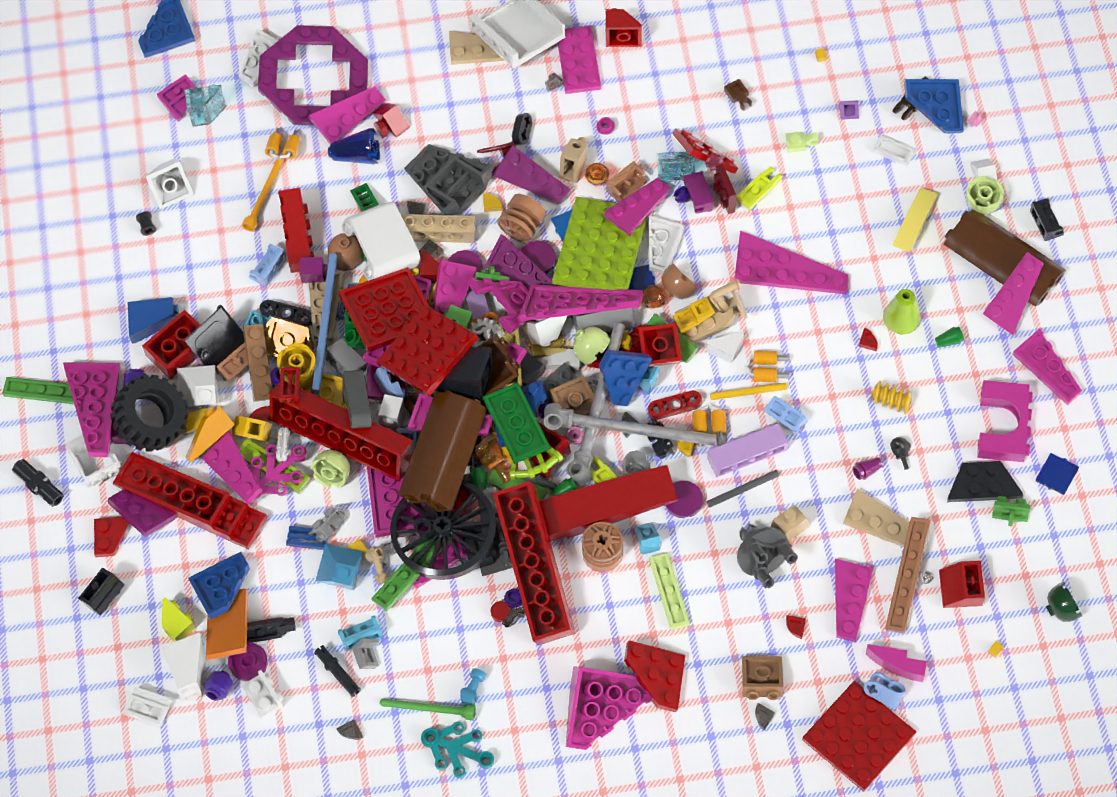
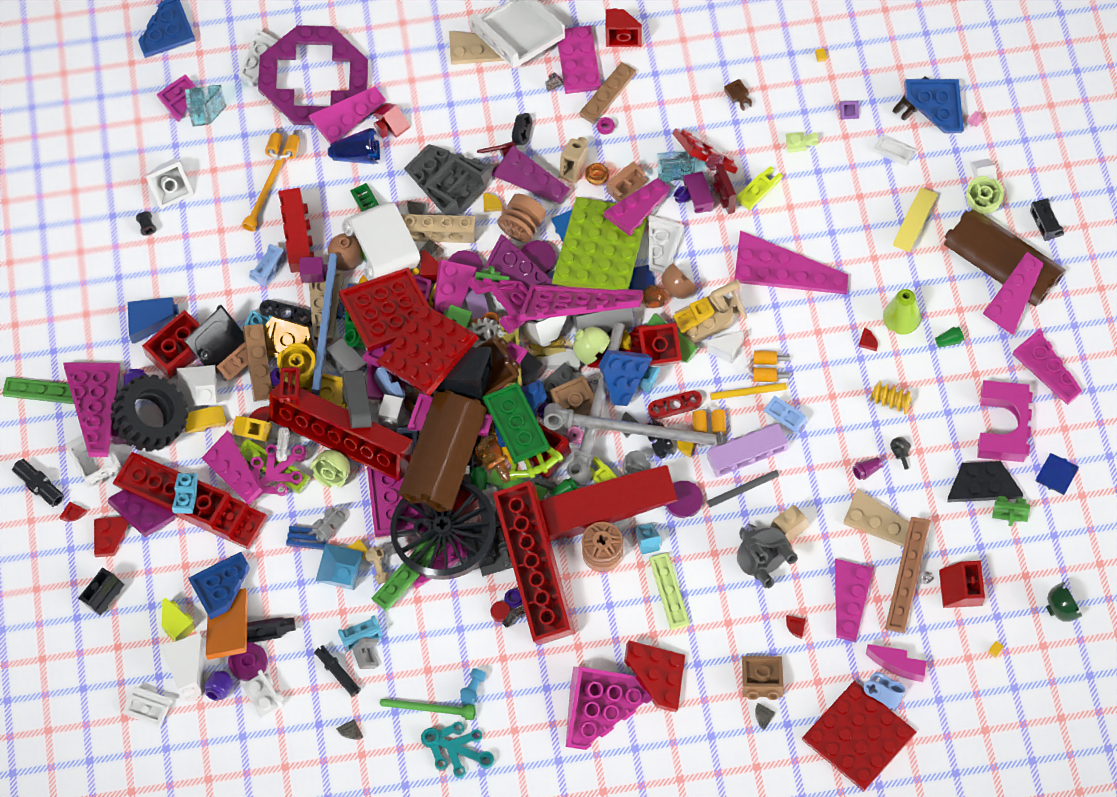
light orange slope [185,405,235,462] -> none
none -> red tile [59,501,87,522]
none -> medium azure slope [172,473,198,514]
none -> medium nougat plate [579,62,636,125]

